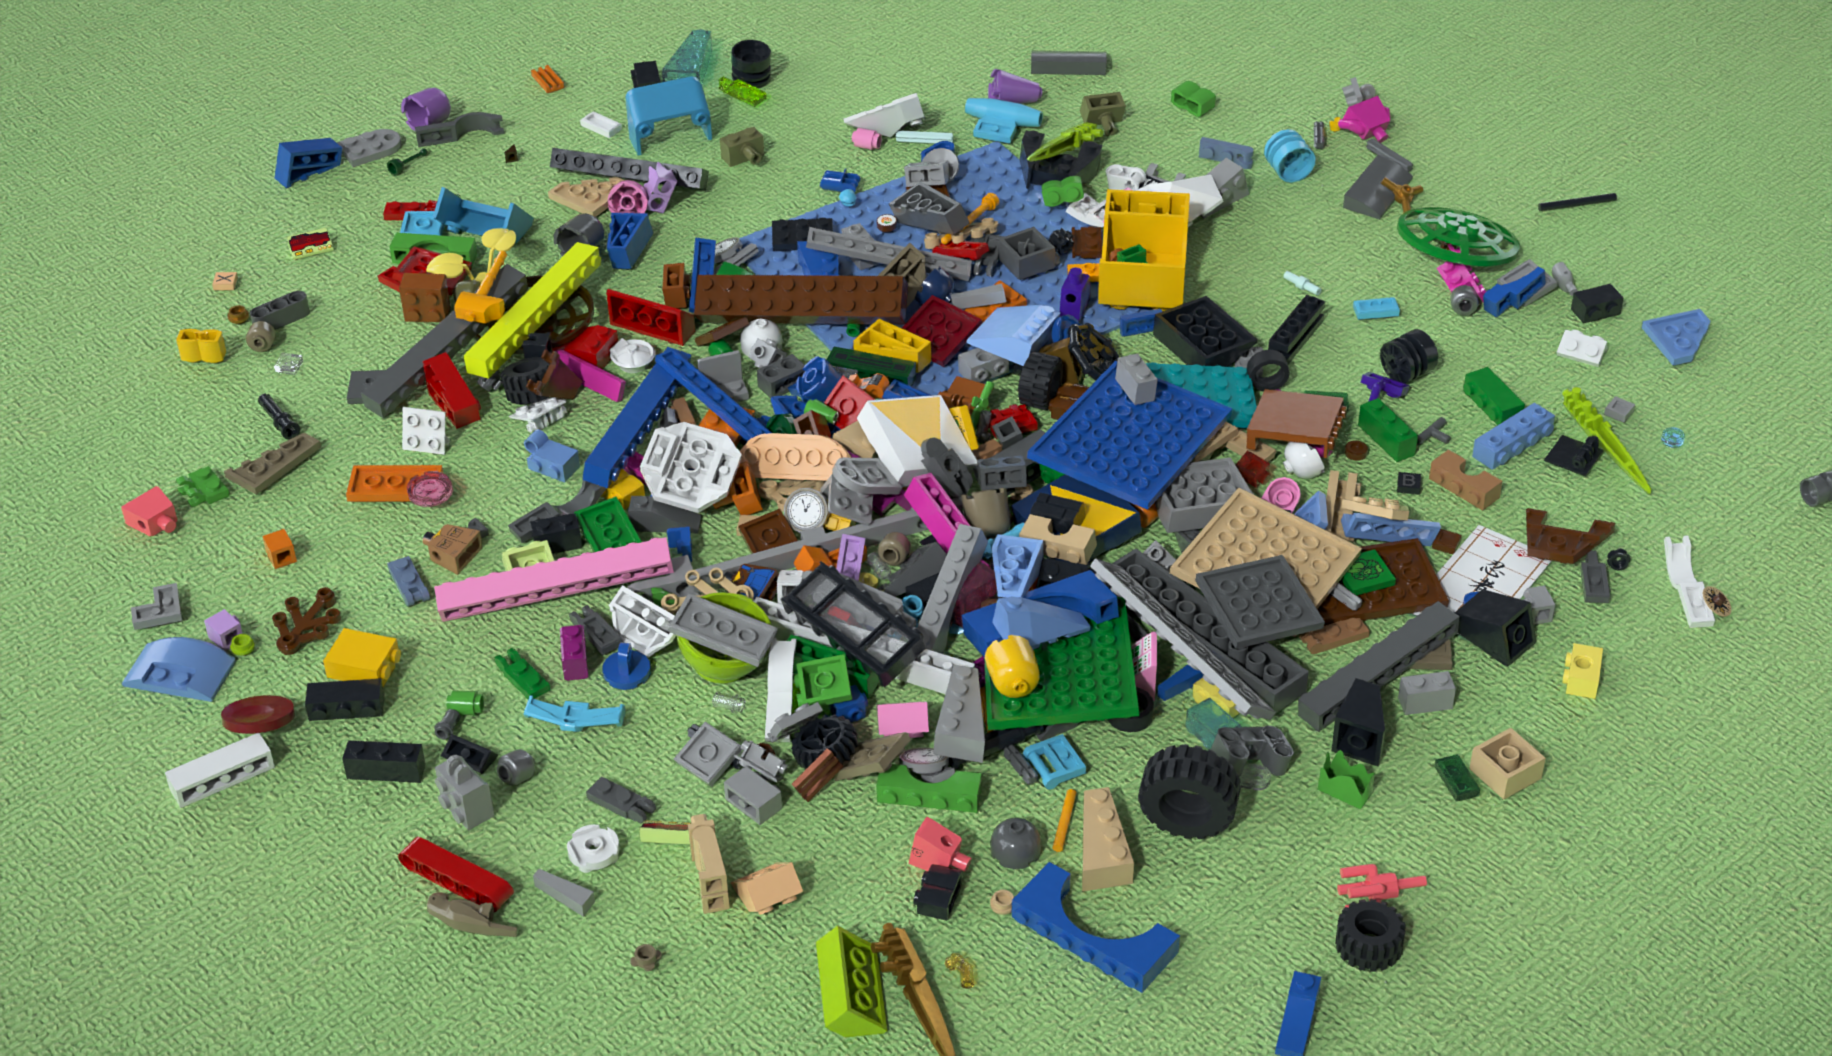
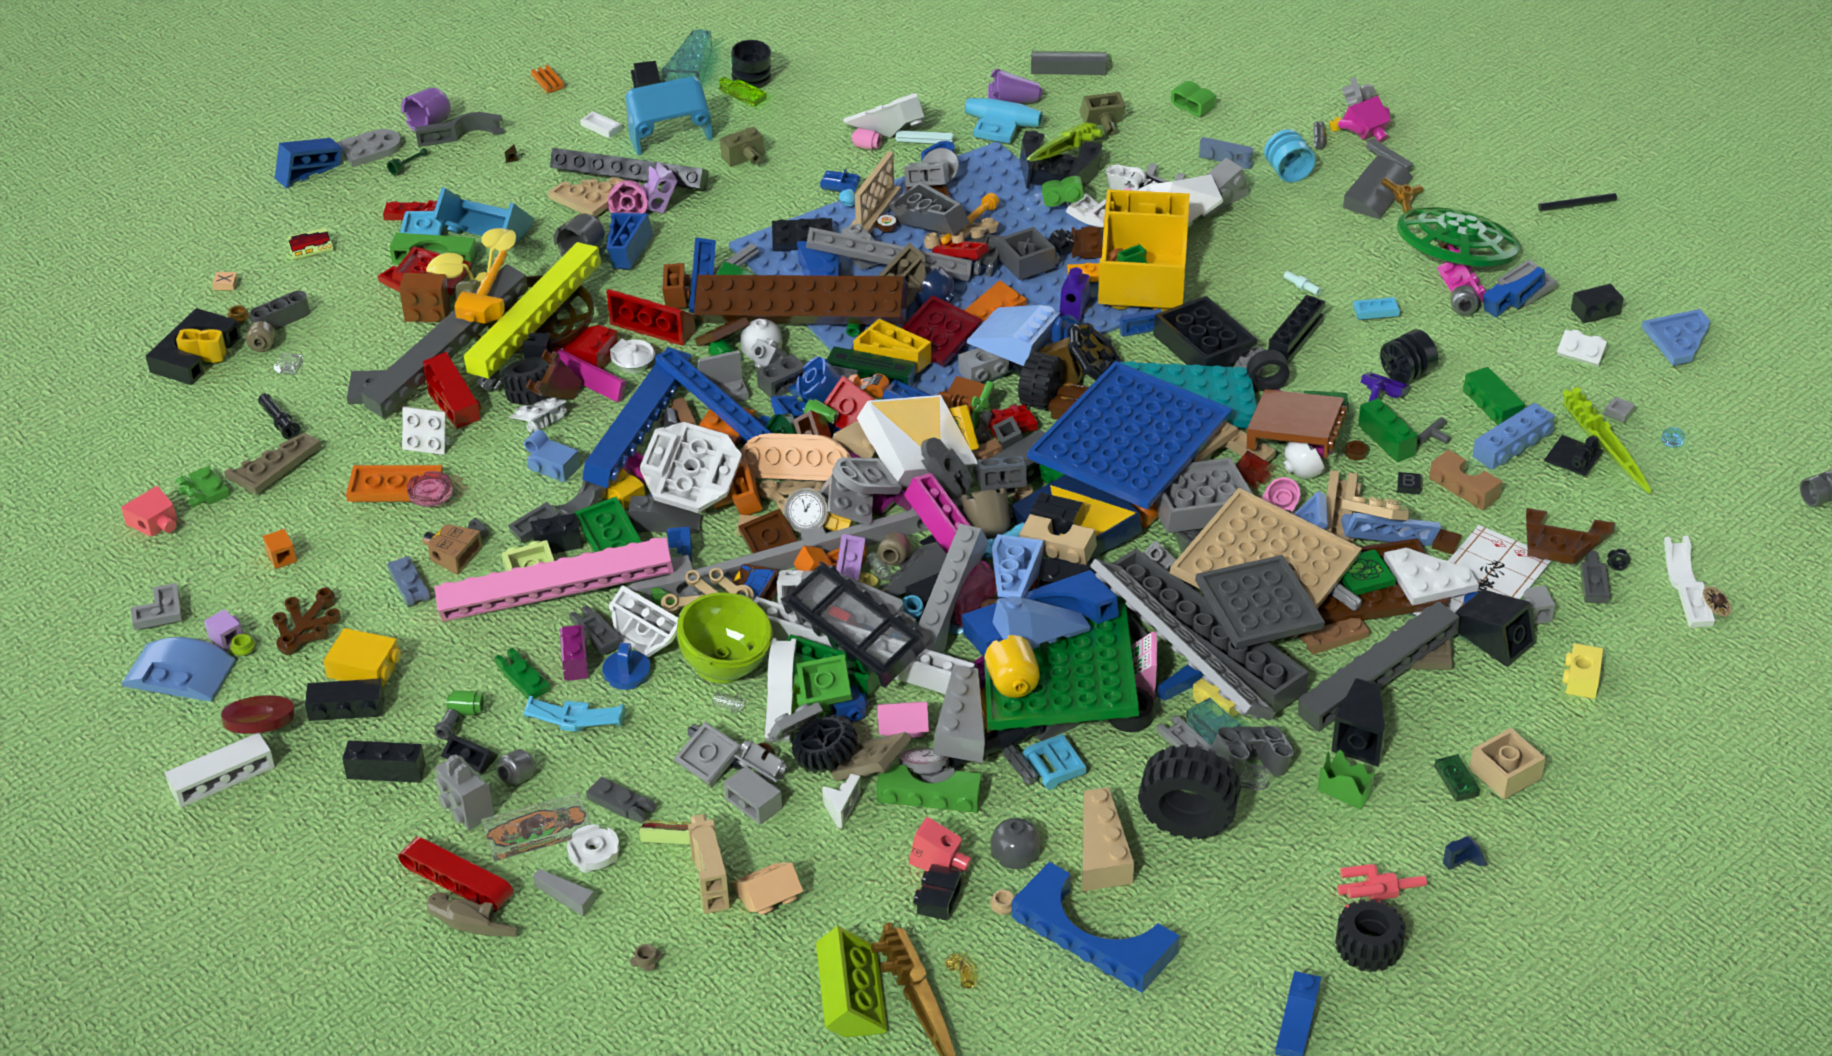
light grey tile [668,593,778,667] -> none
tile [714,237,743,263] -> none
copper tile [792,749,843,802] -> none
light grey piece [951,284,1006,309] -> none
light orange bar [1052,789,1077,852] -> none
light grey brick [1115,354,1158,405] -> none
light grey brick [1398,671,1456,715] -> none
light grey piece [1552,262,1578,296] -> none
none -> black arch [146,308,241,385]
none -> clear tile [481,793,591,861]
none -> white slope [822,774,861,829]
none -> tan fence [850,151,901,234]
none -> light grey hinge [1156,715,1212,751]
none -> white plate [1384,548,1479,606]
none -> dark blue plate [1443,836,1486,870]

